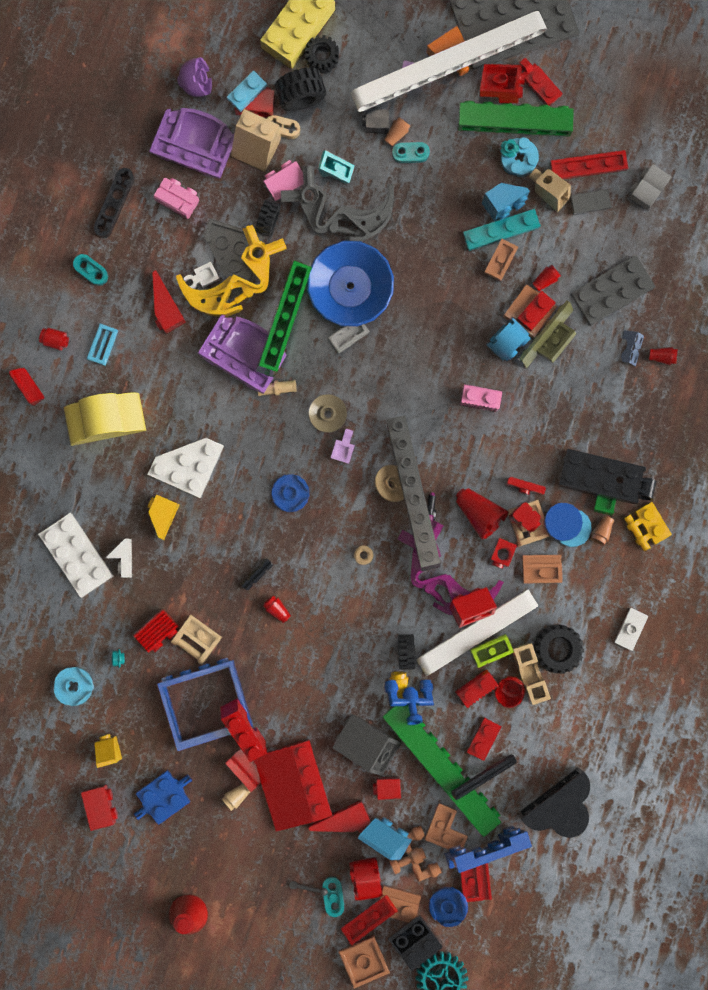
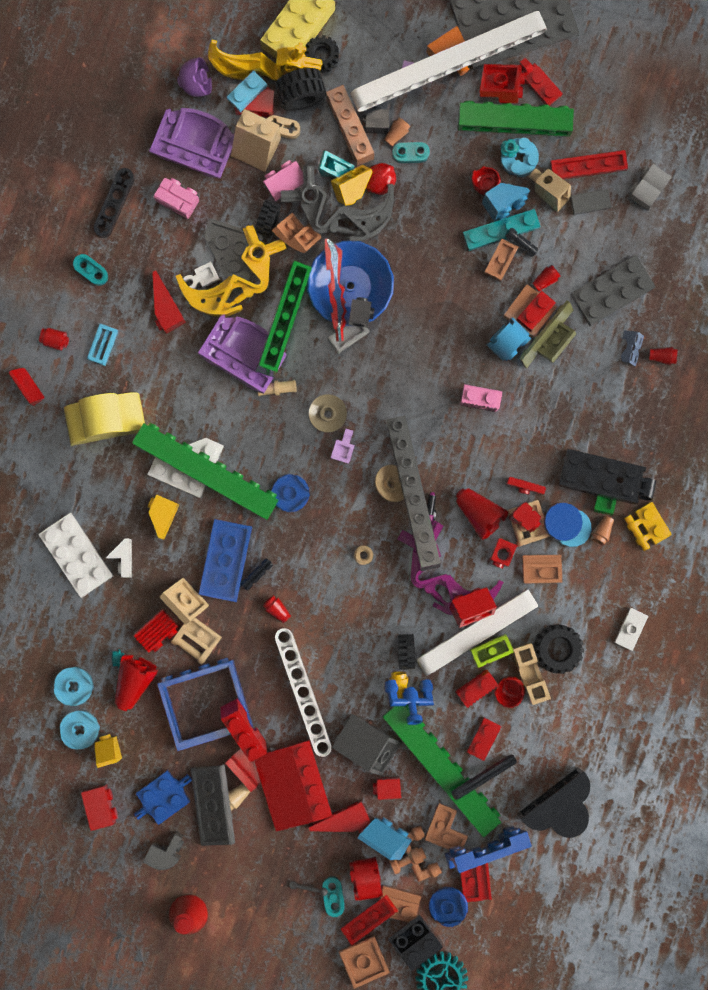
none -> medium azure plate [60,710,100,749]
none -> red cone [114,655,158,711]
none -> green brick [132,423,279,520]
none -> dark grey brick [143,832,184,870]
none -> tan plate [160,578,209,625]
none -> dark grey plate [191,765,235,846]
none -> blue plate [199,519,252,602]
none -> yellow piece [208,40,322,81]
none -> nougat slope [272,213,322,253]
none -> white beam [275,628,331,757]
none -> red sword [325,238,347,342]
none -> nougat brick [326,85,374,167]
none -> yellow slope [331,165,372,206]
none -> black brick [349,297,374,328]
none -> red hair [366,163,396,195]
none -> red hair [471,166,501,195]
none -> black axle [505,228,538,257]

